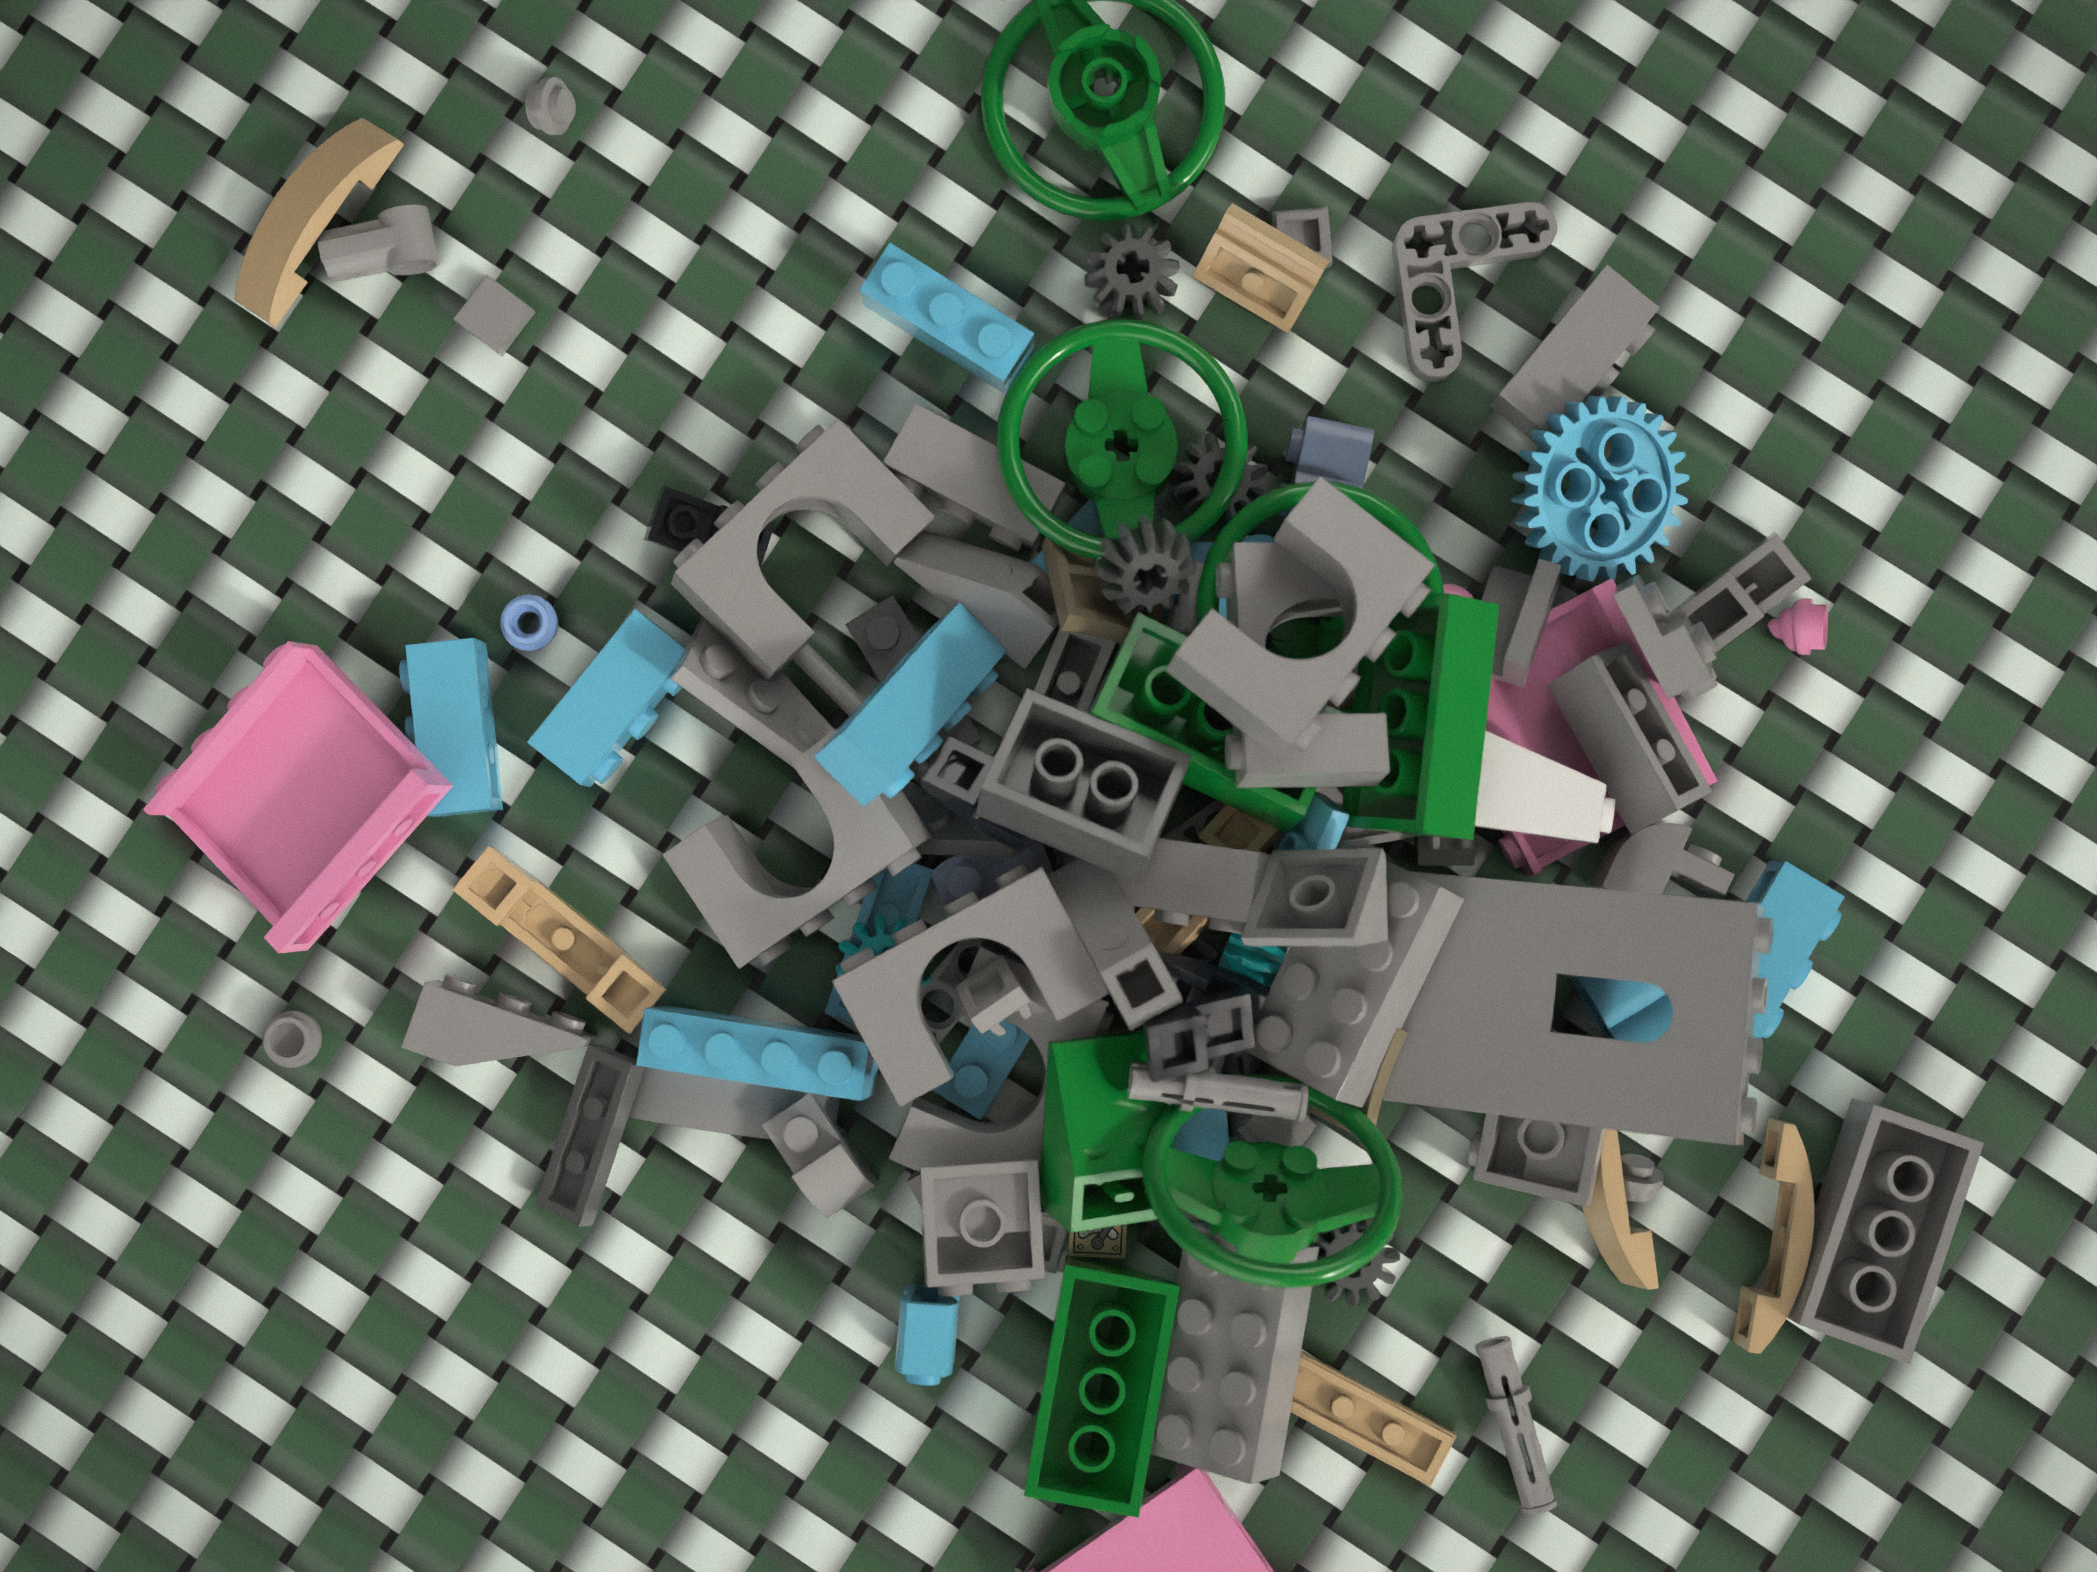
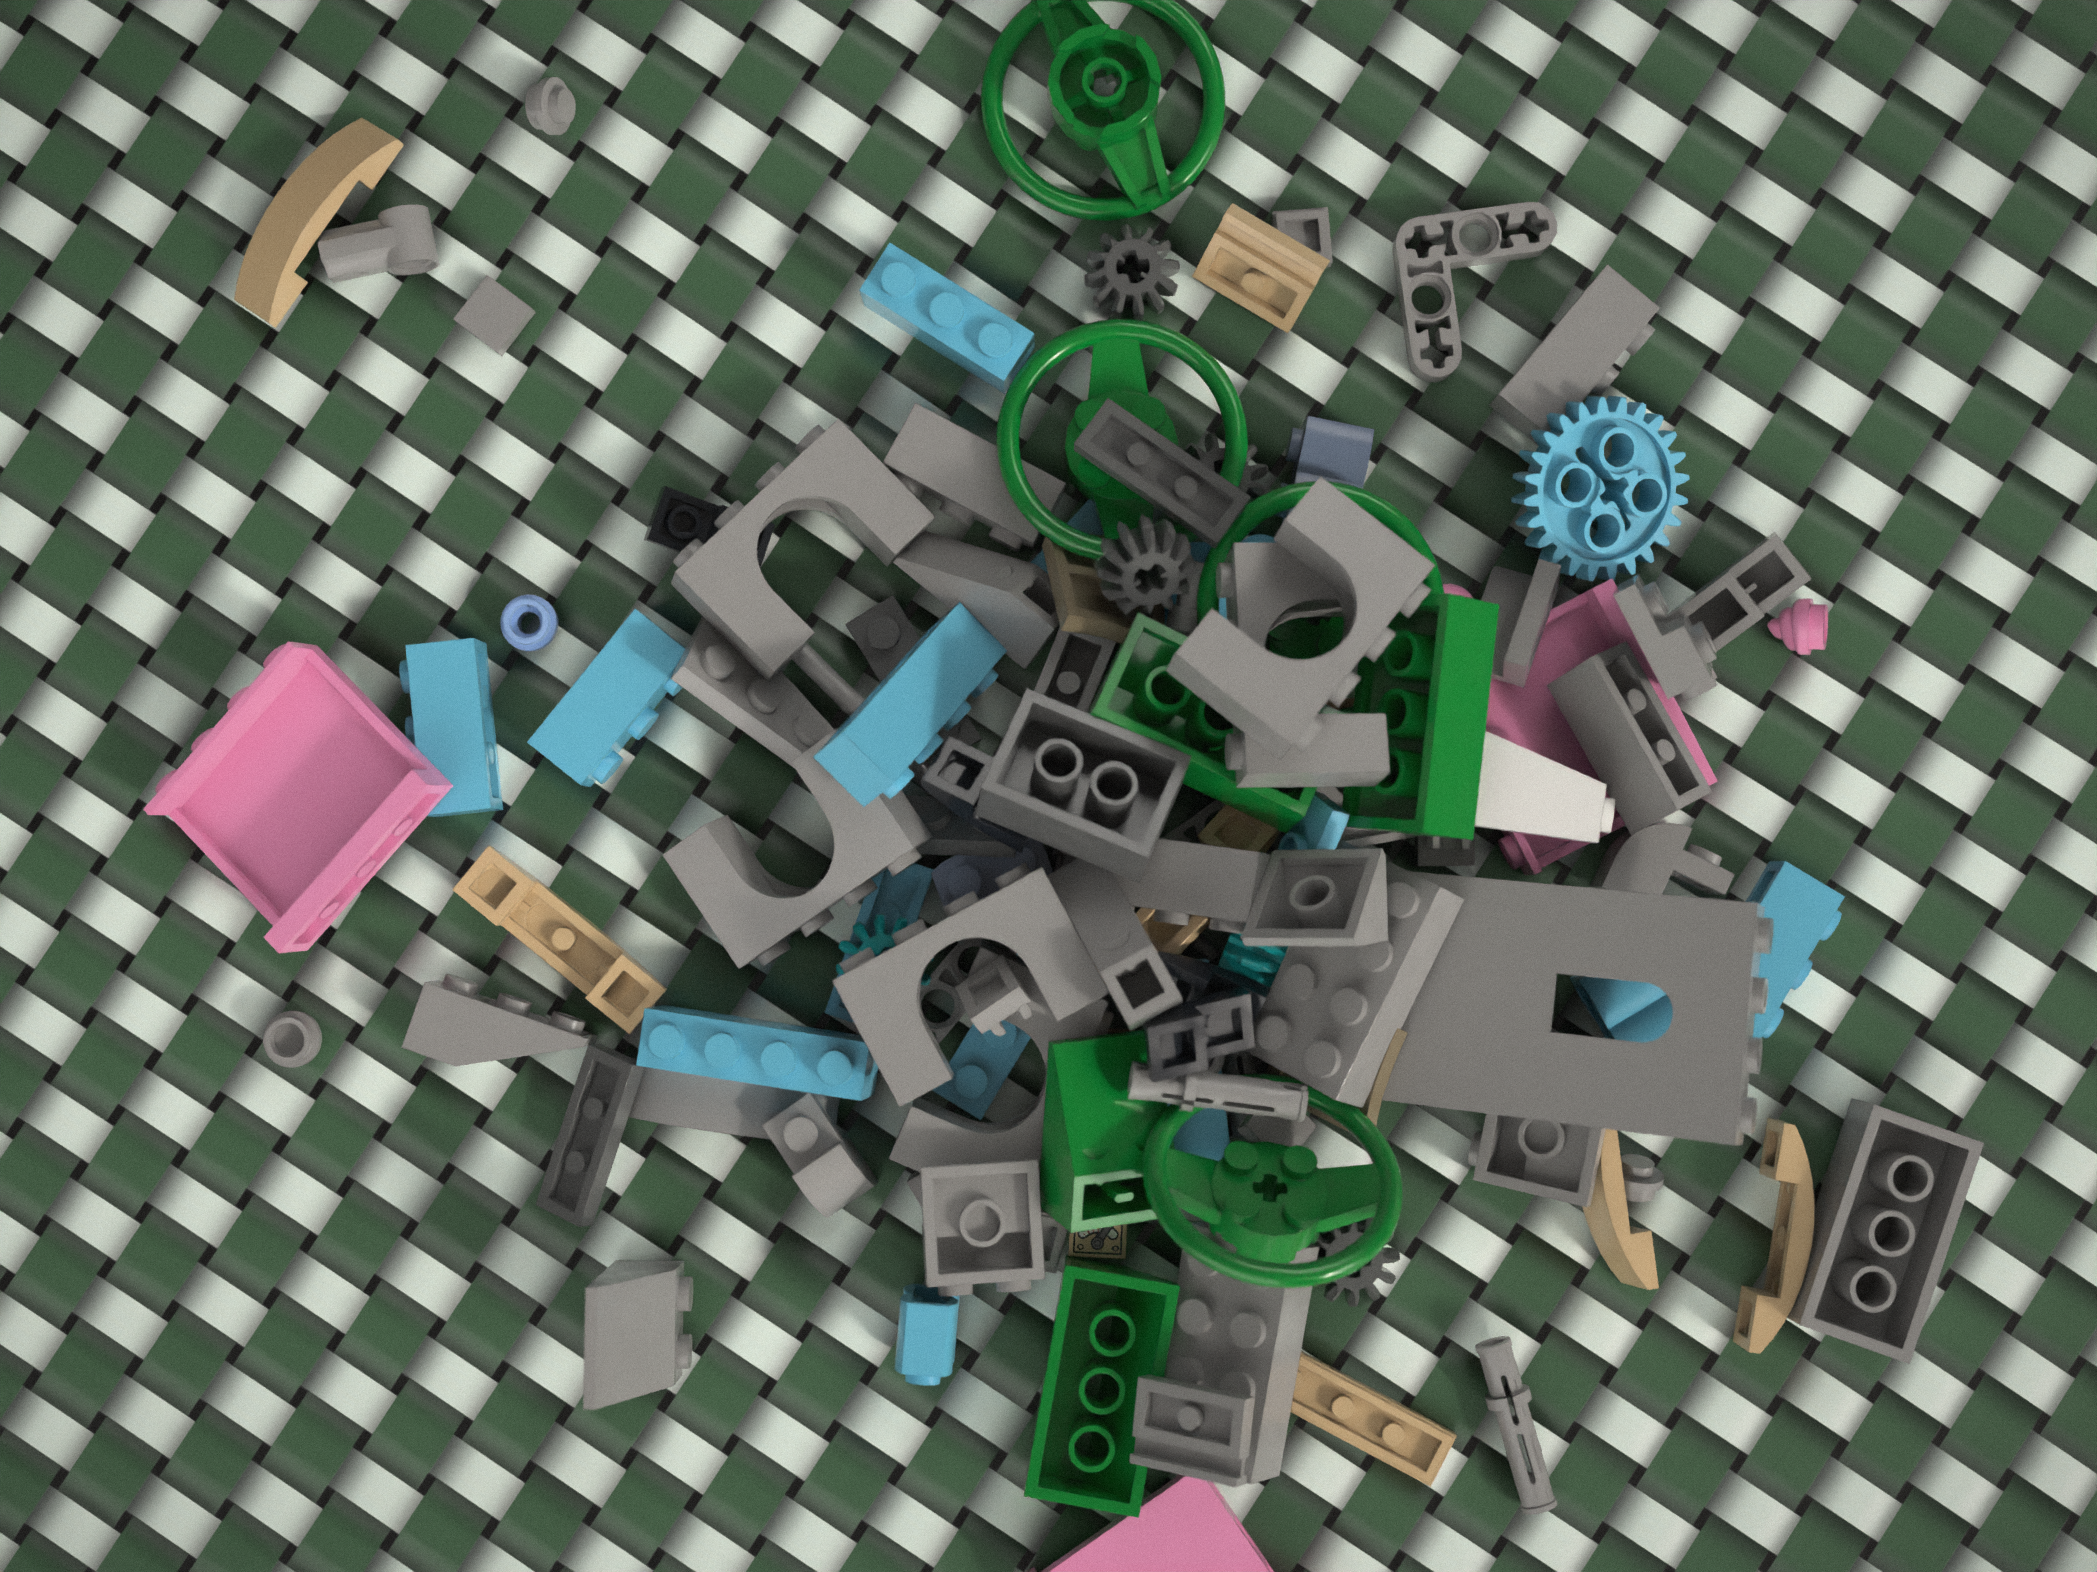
none -> light grey slope [583,1260,693,1410]
none -> dark grey plate [1074,398,1251,549]
none -> light grey plate [1129,1374,1255,1487]

